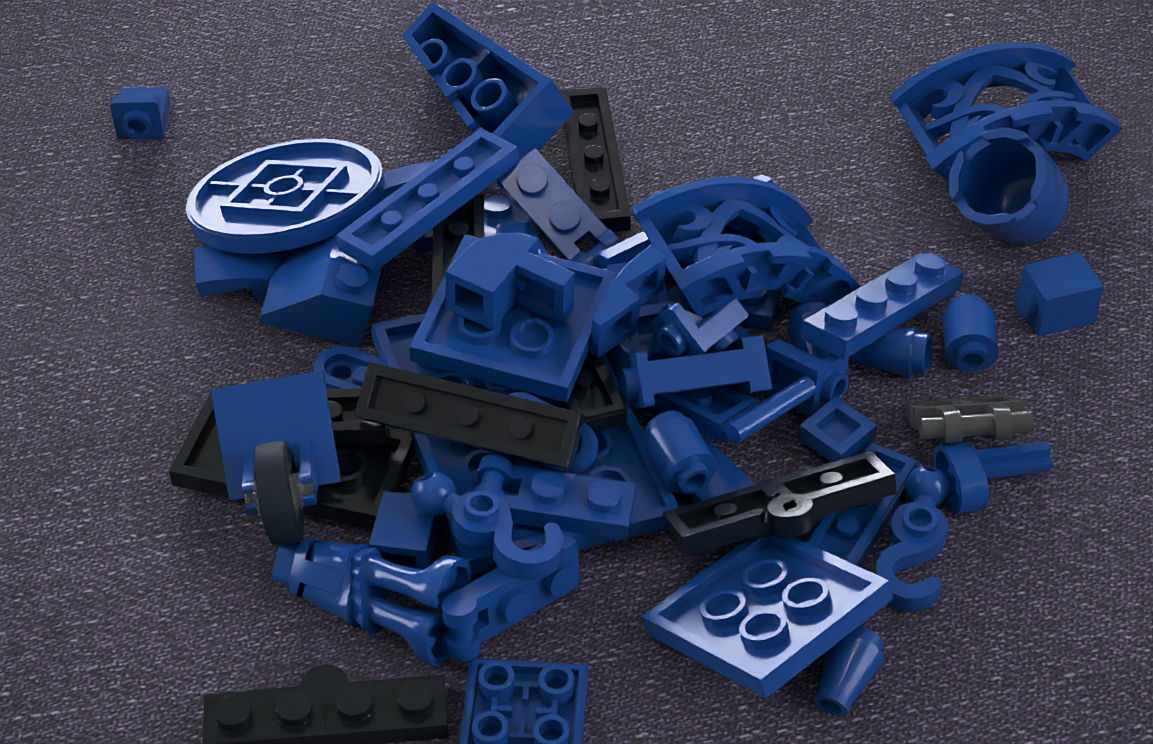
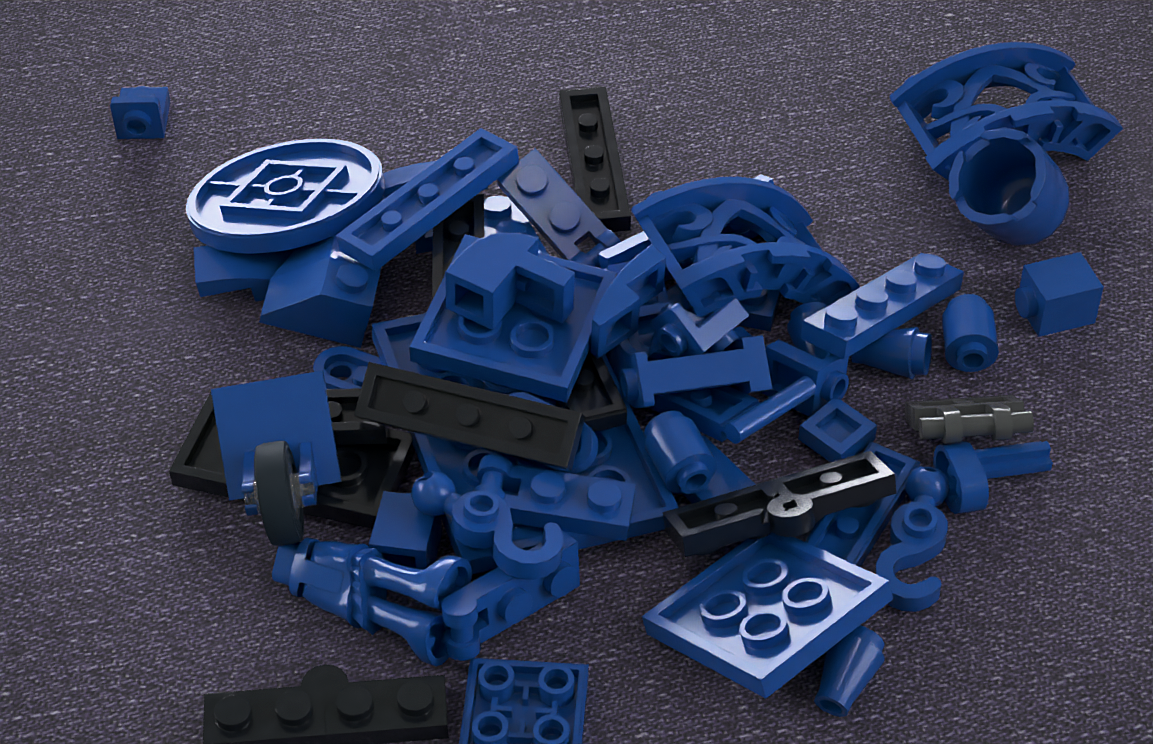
blue wedge [402,2,574,160] -> none

